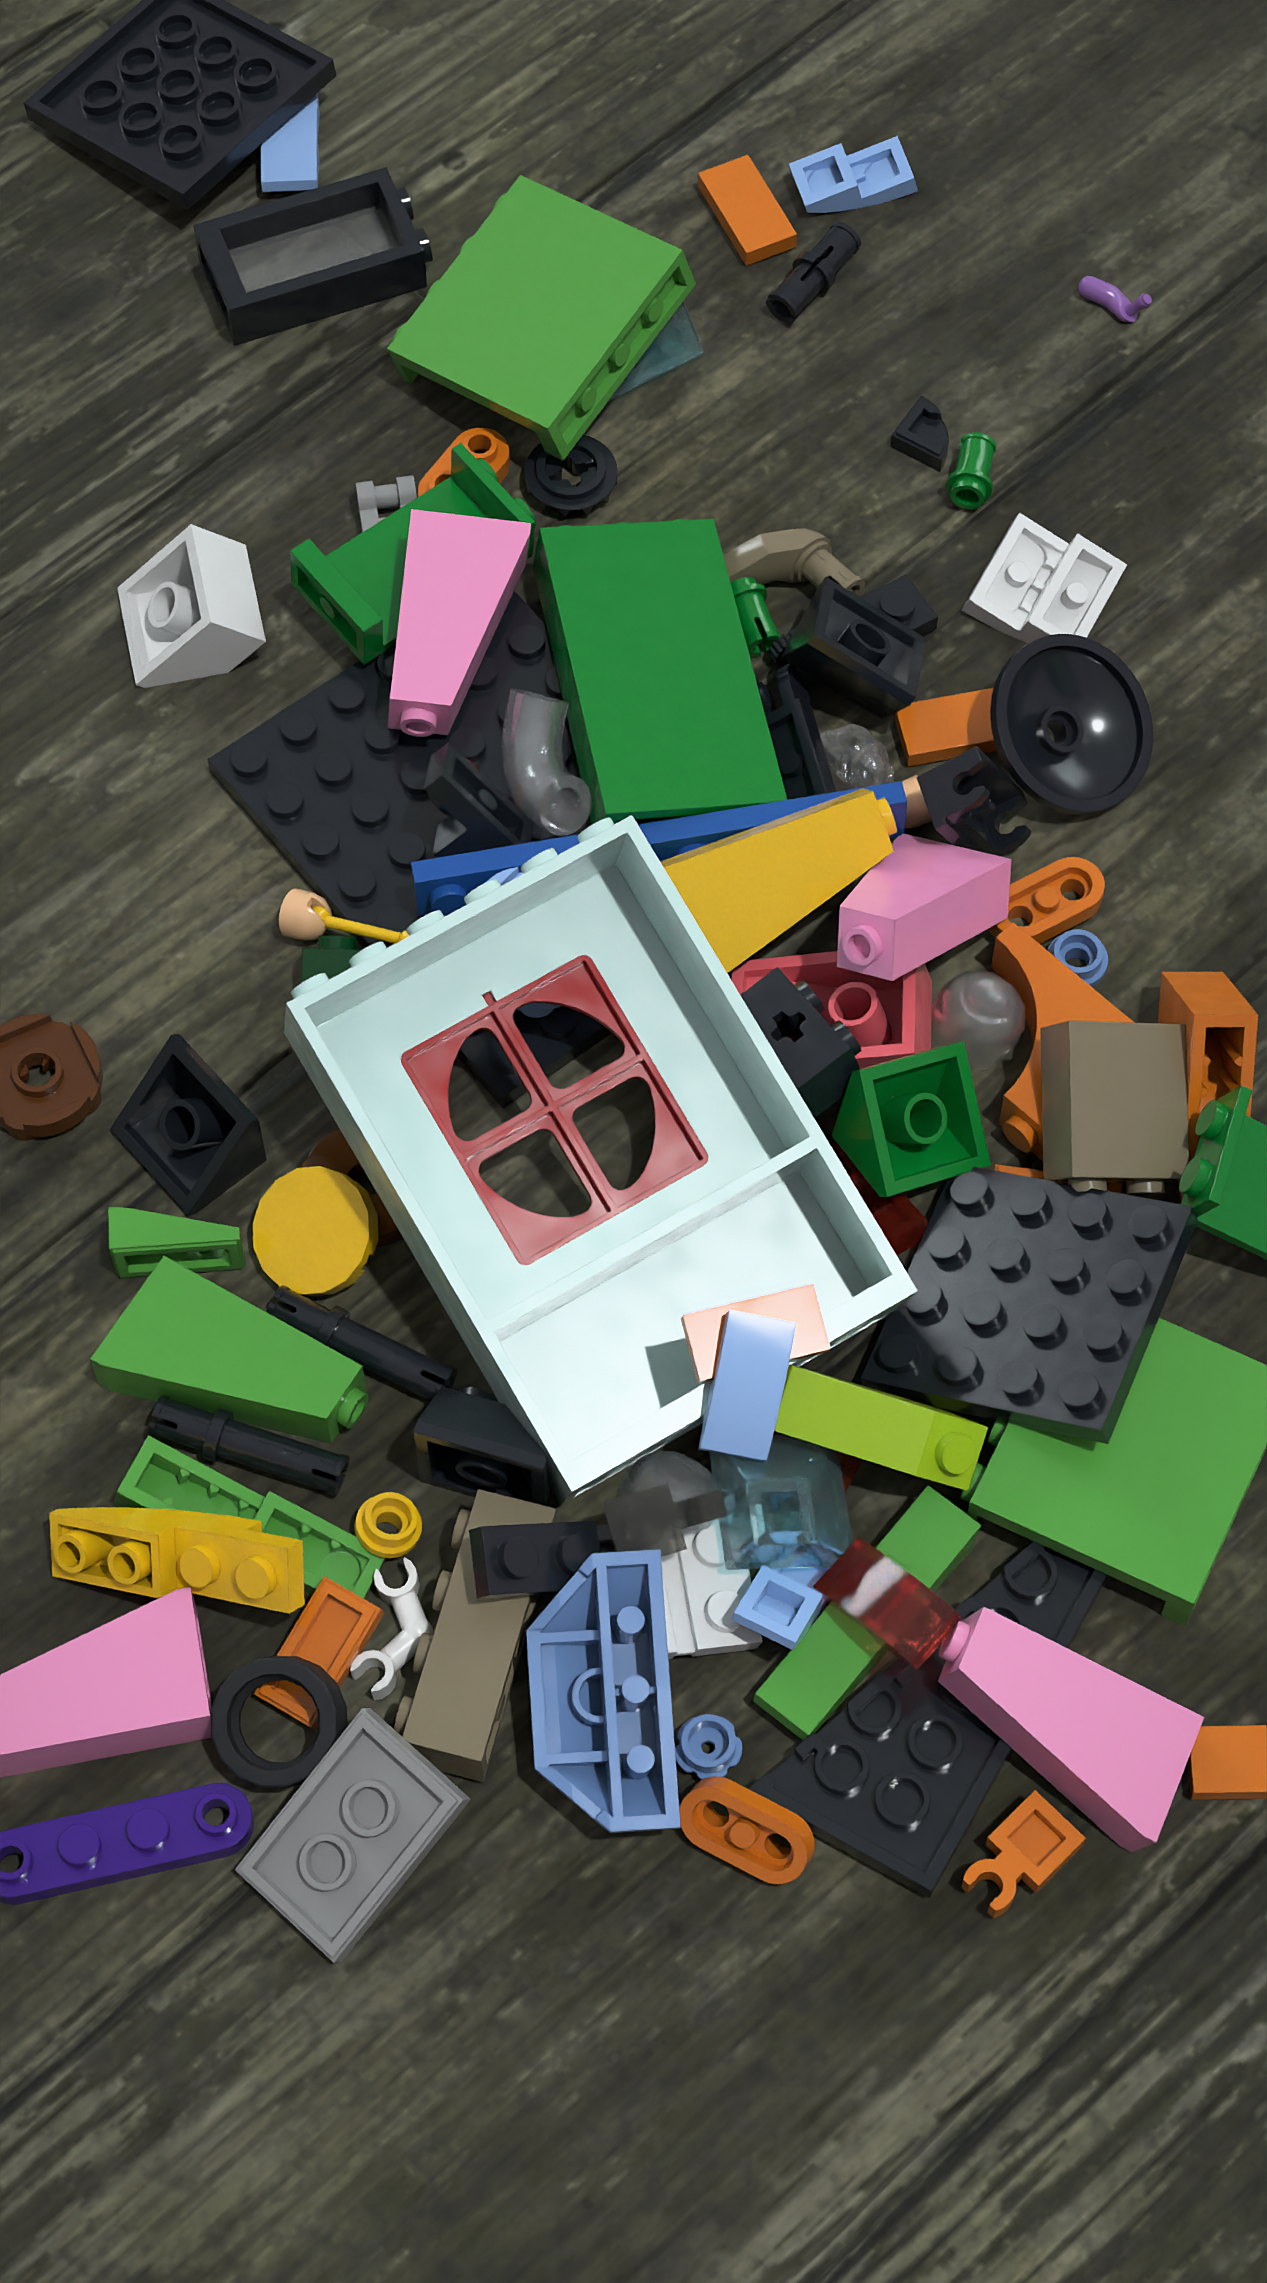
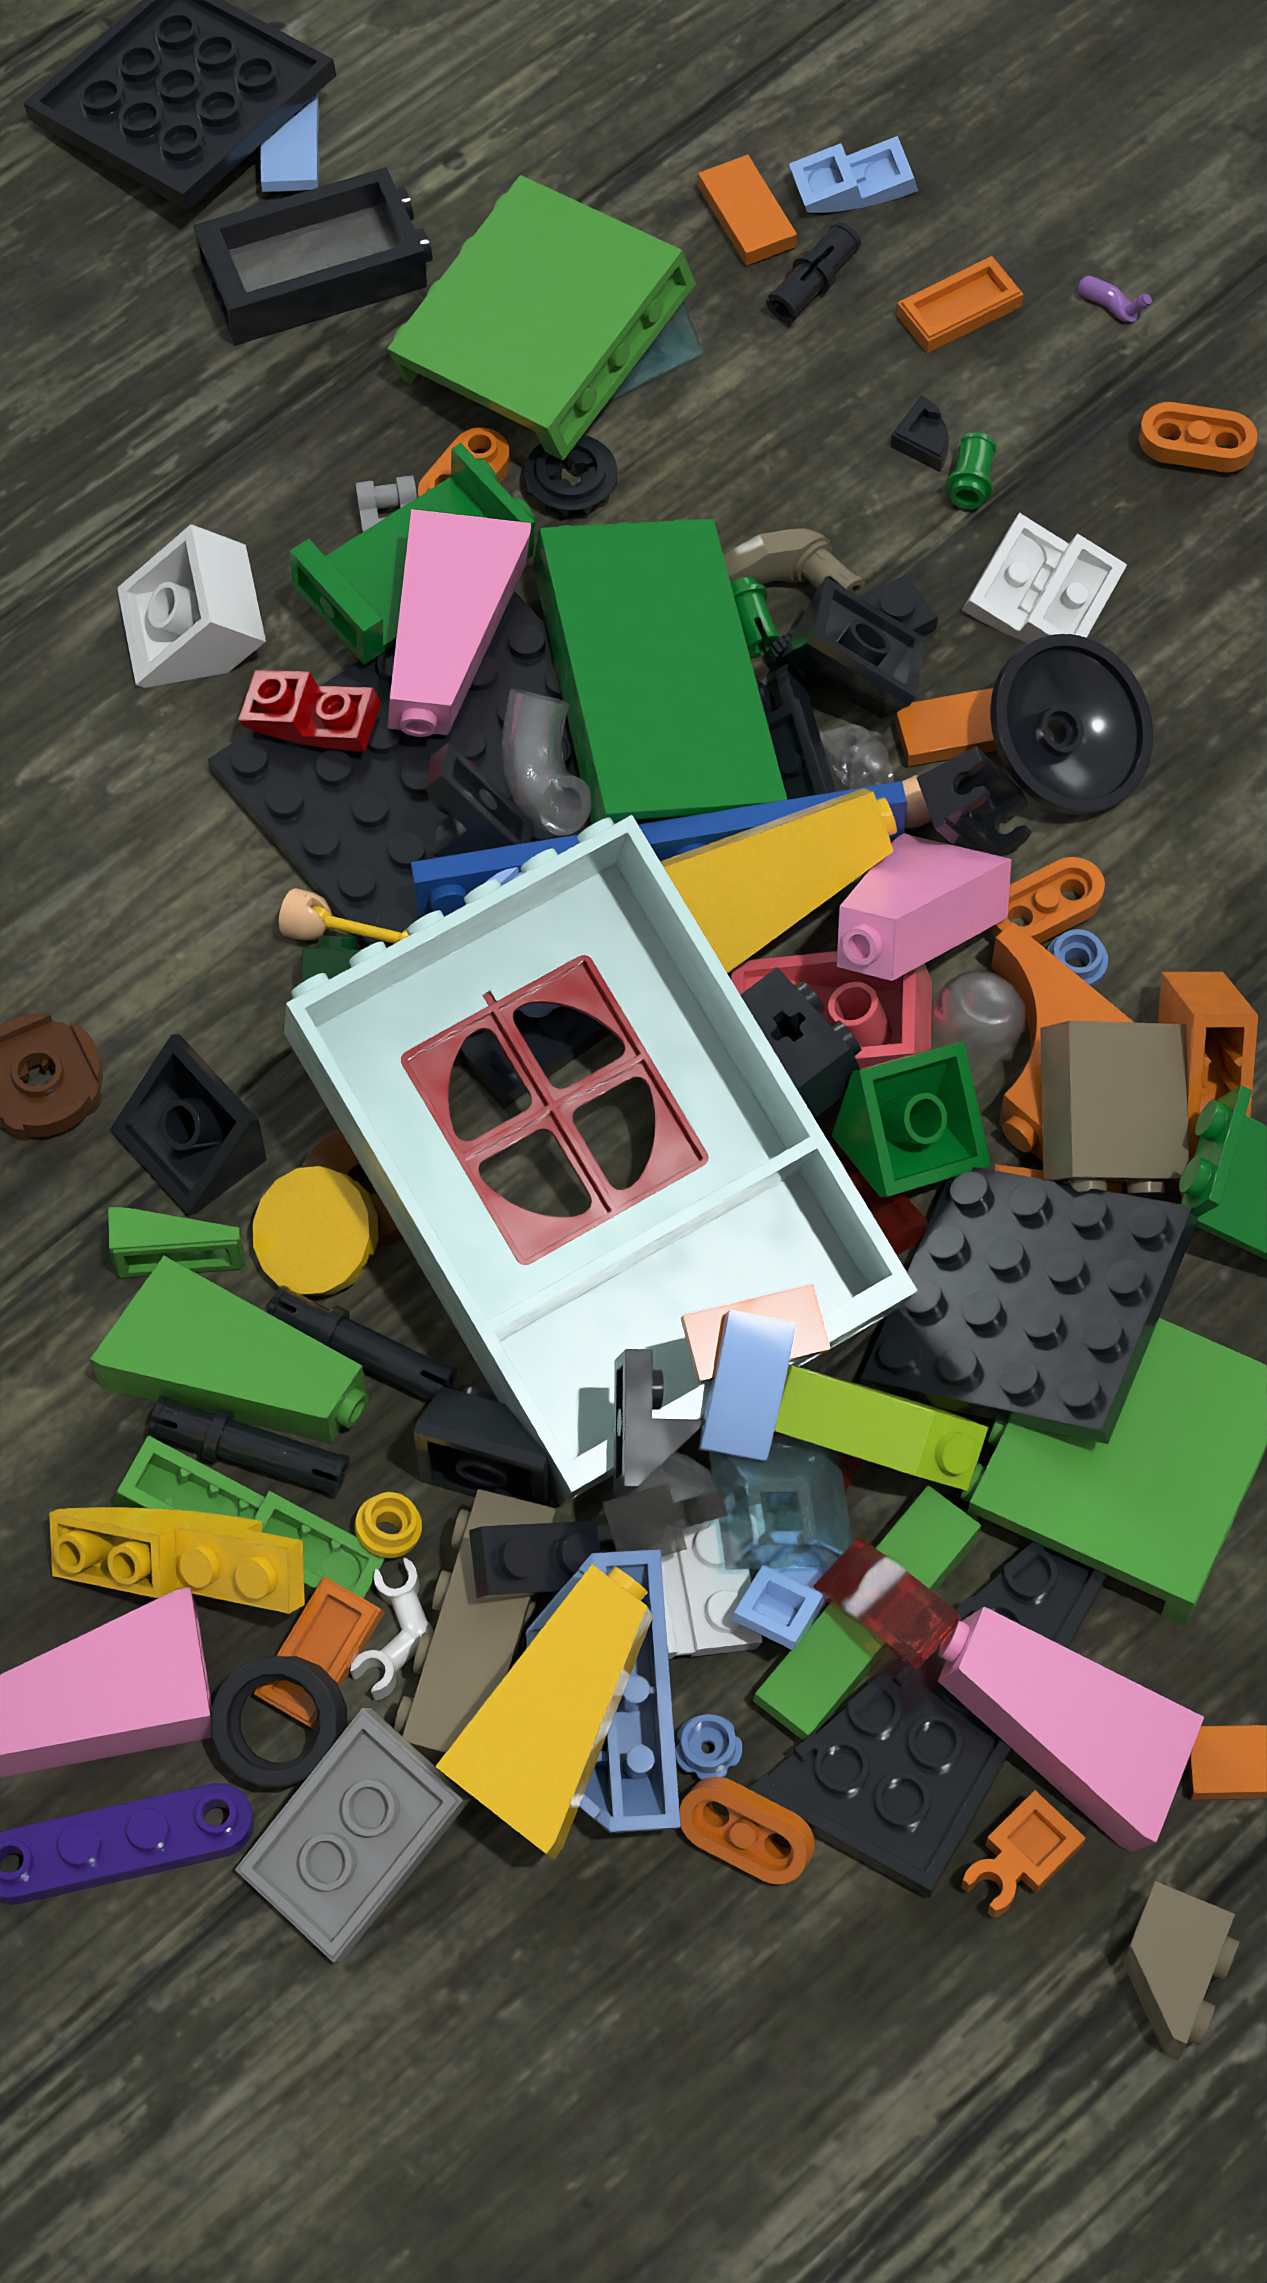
none -> red slope [238,670,381,752]
none -> yellow slope [435,1564,653,1860]
none -> slope [613,1349,706,1496]
none -> orange tile [896,256,1023,354]
none -> dark tan slope [1123,1881,1239,2060]
none -> orange plate [1139,402,1258,472]

